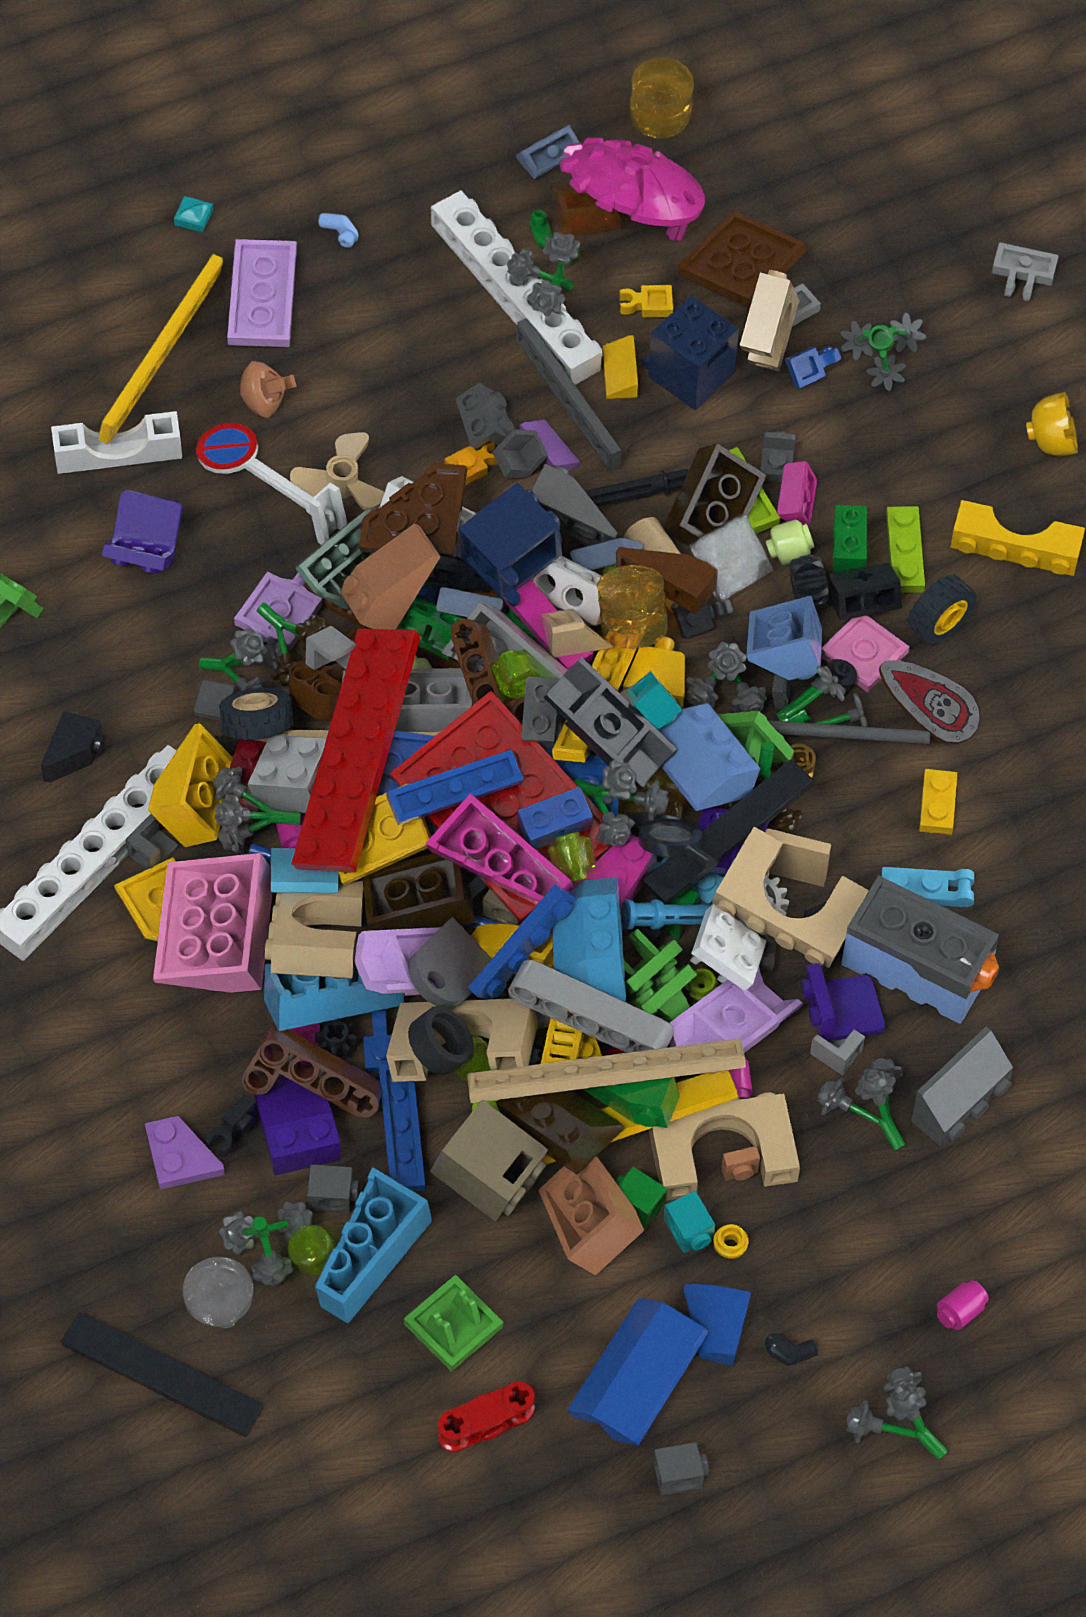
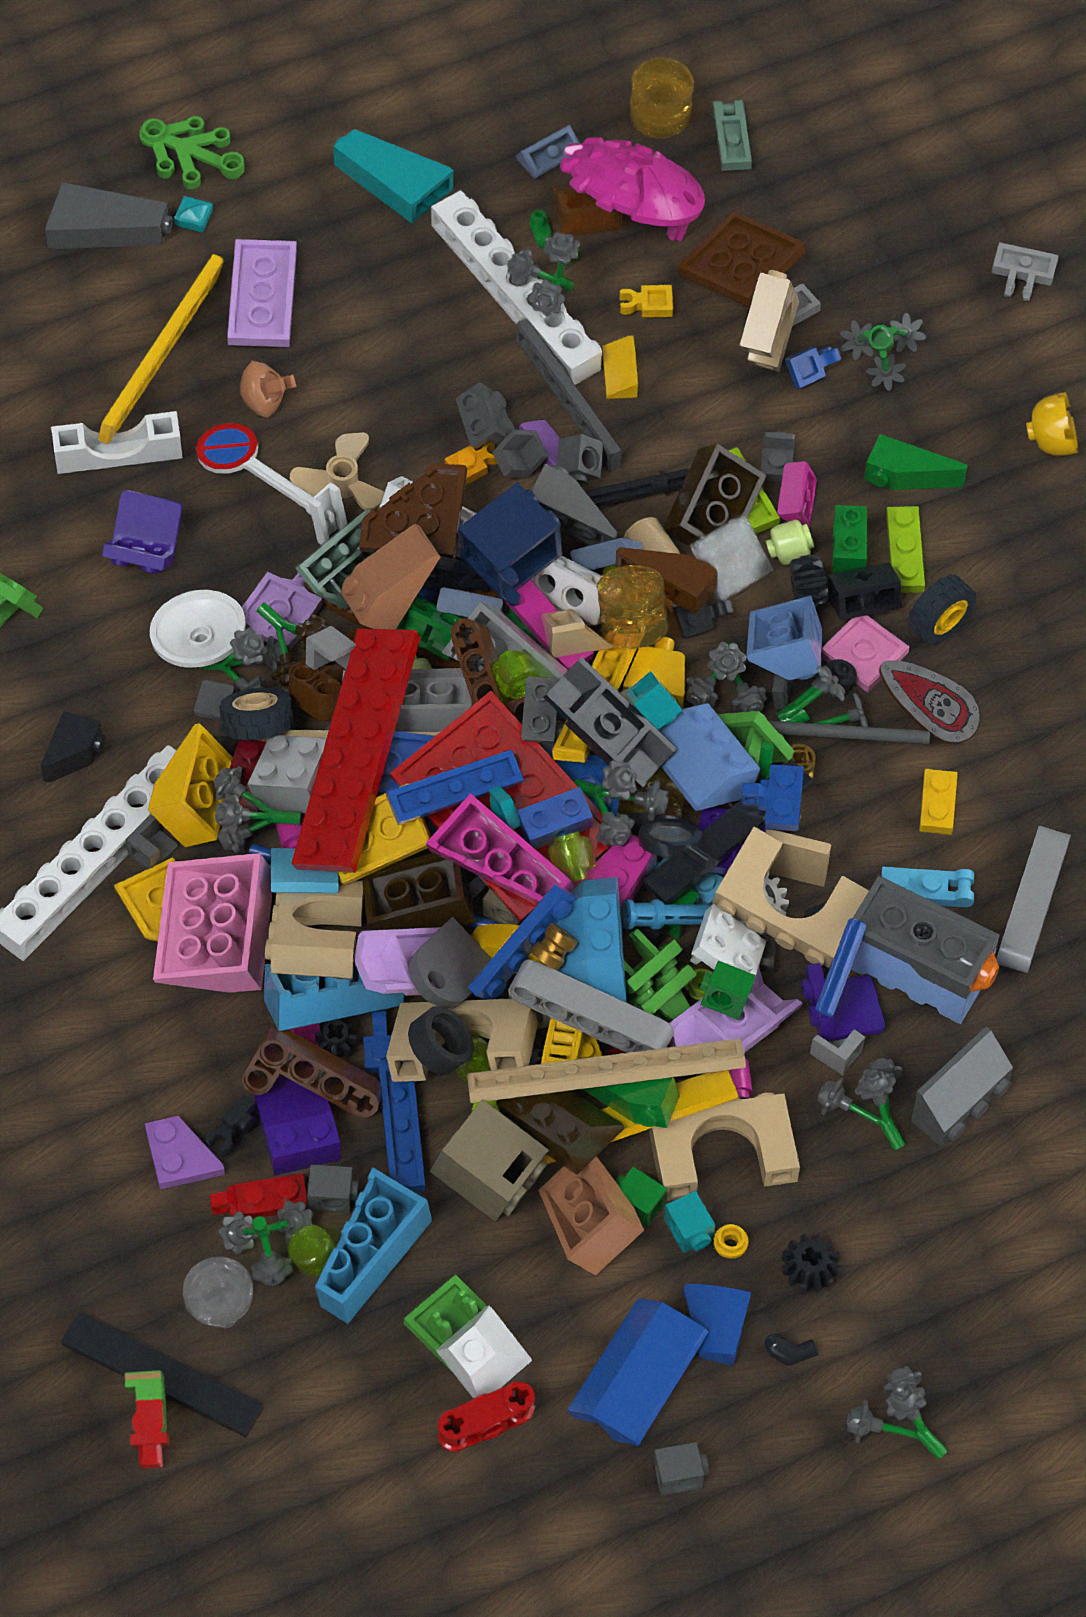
light blue arm [319,213,358,248] -> none
dark blue container [641,295,739,410] -> none
nougat plate [721,1146,760,1181] -> none
dark pink brick [937,1280,989,1330] -> none
yellow arch [950,500,1085,576] -> none
none -> dark grey slope [45,182,173,249]
none -> red hips [125,1370,170,1469]
none -> bright green plant [139,116,244,190]
none -> white dish [150,590,246,668]
none -> red hinge [210,1174,308,1219]
none -> teal slope [333,129,453,224]
none -> white slope [436,1305,532,1398]
none -> teal tile [488,785,521,829]
none -> pearl gold wheel [531,923,578,971]
none -> dark grey brick [557,434,603,485]
none -> green brick [699,960,756,1020]
none -> sand green plate [712,100,752,171]
none -> blue hinge [742,764,804,831]
none -> black gear [781,1233,840,1294]
none -> blue axle [815,918,866,1017]
none -> green slope [864,434,968,490]
none -> light grey beam [996,826,1071,973]

